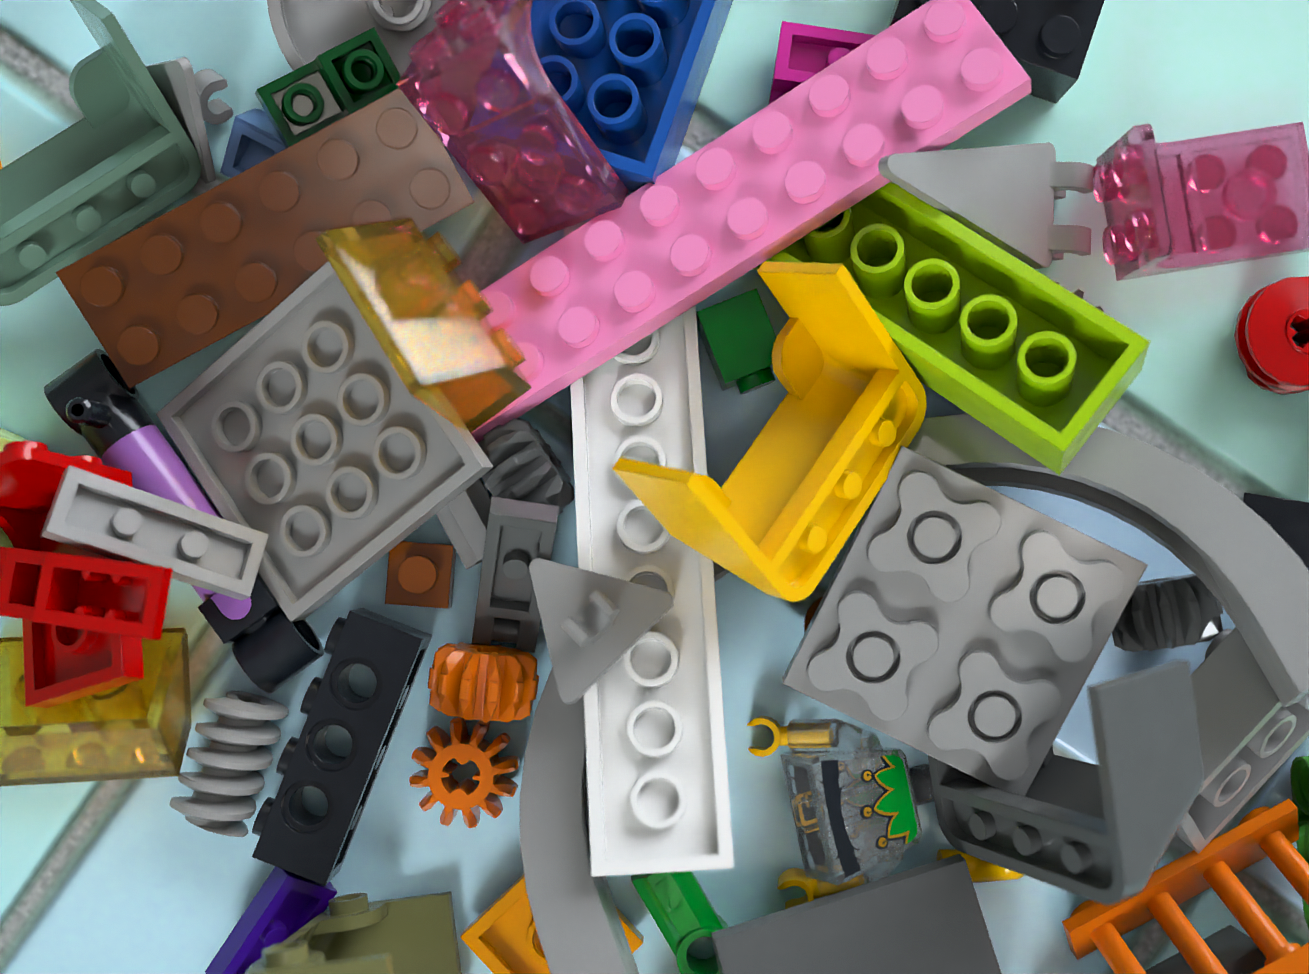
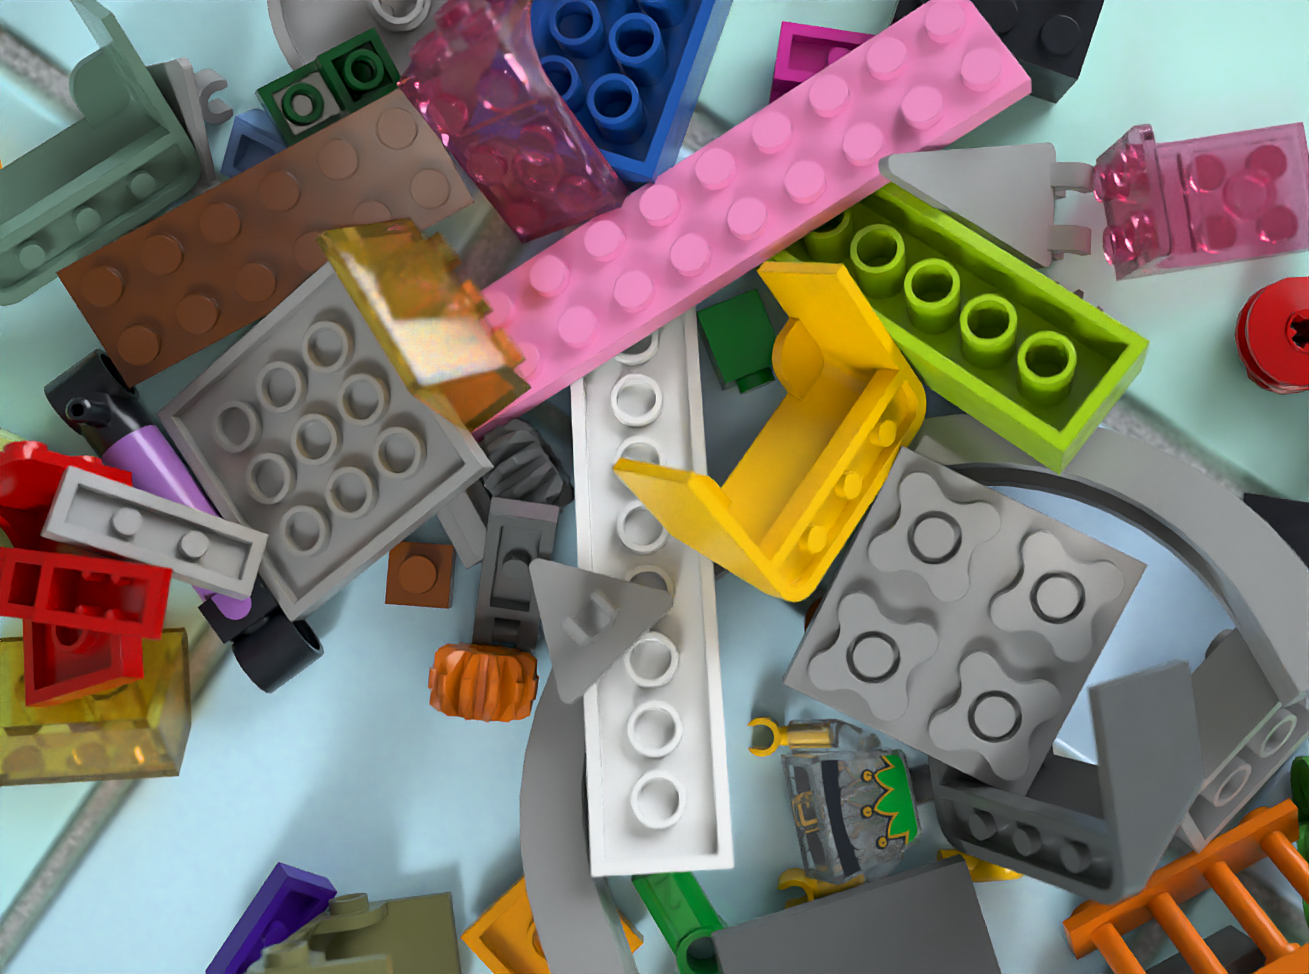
light grey piece [169,691,289,837] -> none
black brick [252,608,433,886] -> none
orange gear [409,716,520,828] -> none
dark grey gear [1112,574,1223,652] -> none

